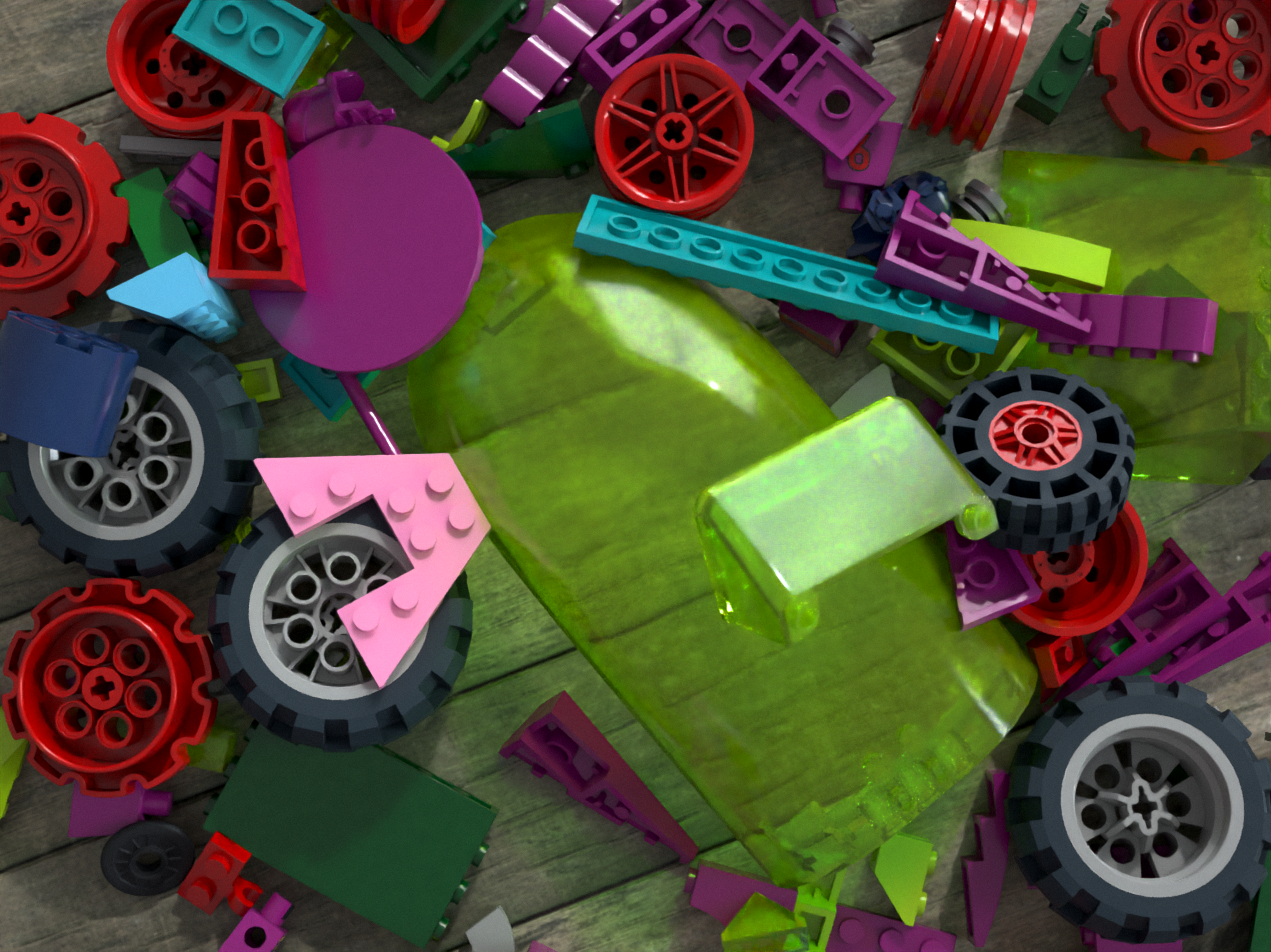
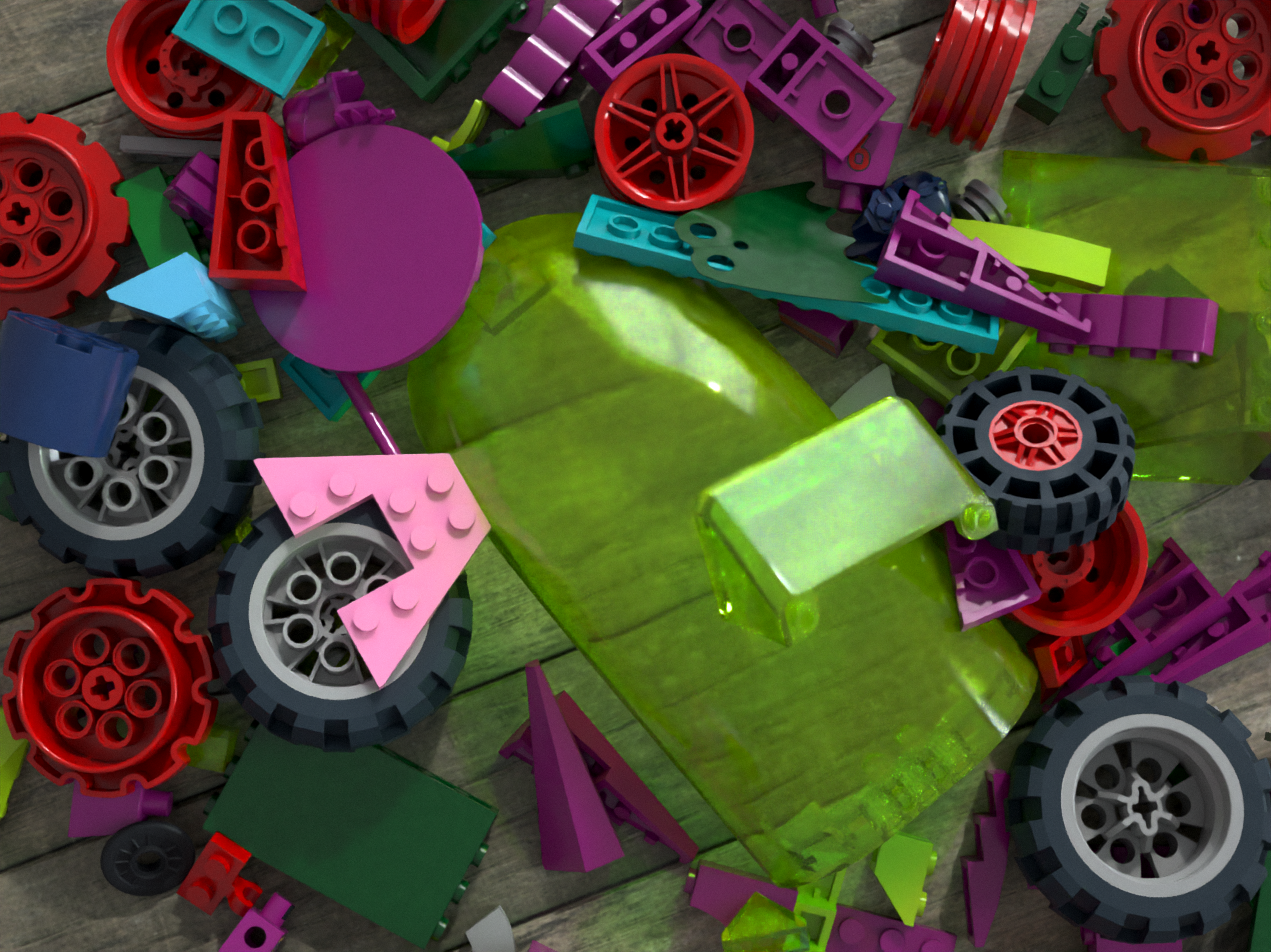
none -> magenta wedge [525,658,625,873]
none -> dark green piece [674,181,890,304]

